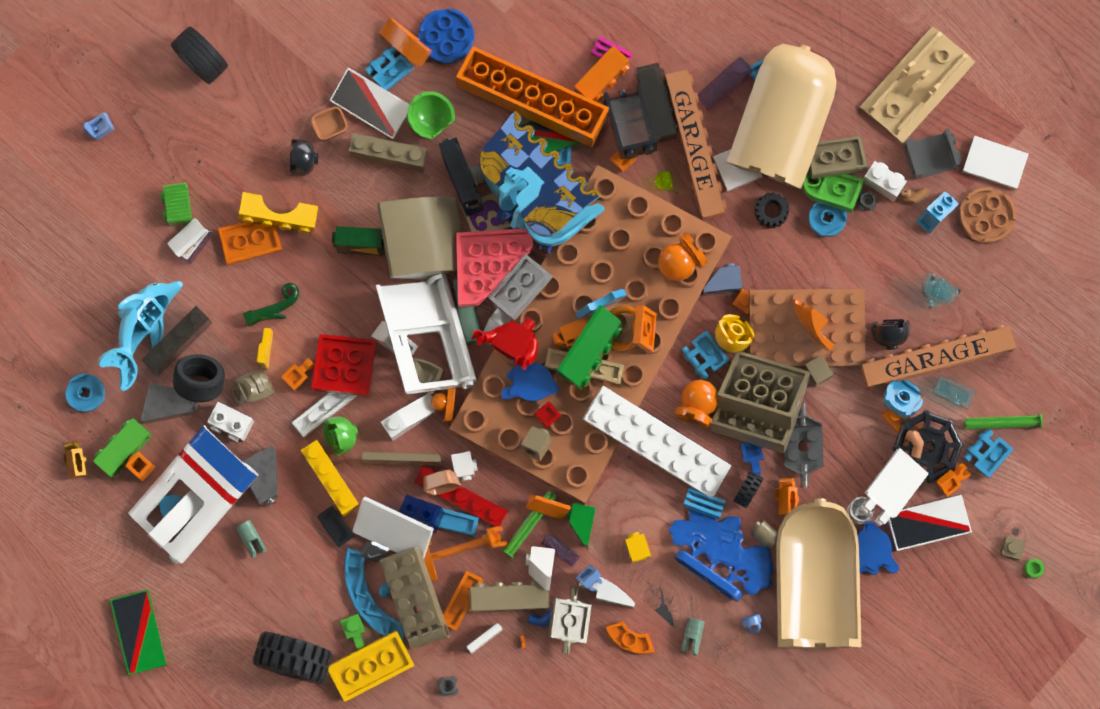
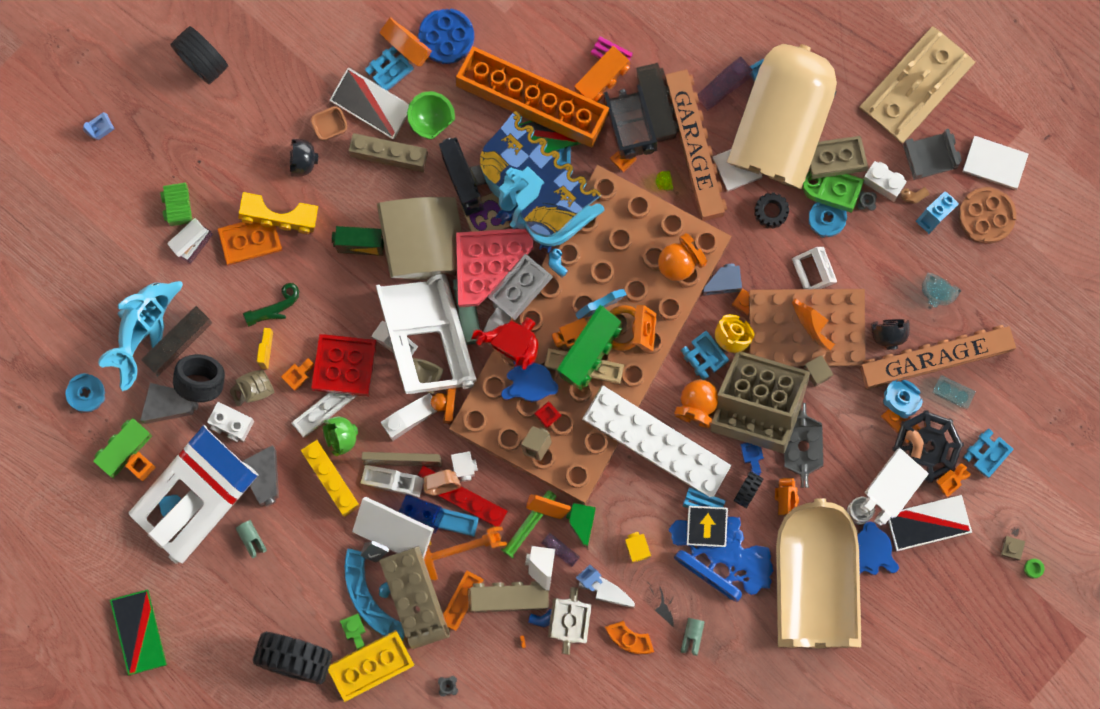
pearl gold piece [63,440,87,479] -> none
black tile [317,505,355,548] -> none
white tile [467,624,503,654] -> none
medium blue tile [741,613,762,633] -> none
dark tan brick [751,521,778,549] -> none
bright green axle [964,413,1043,429] -> none
none -> white slope [361,465,424,498]
none -> dark azure arm [549,248,568,278]
none -> black tile [687,506,728,547]
none -> white tile [792,247,837,289]

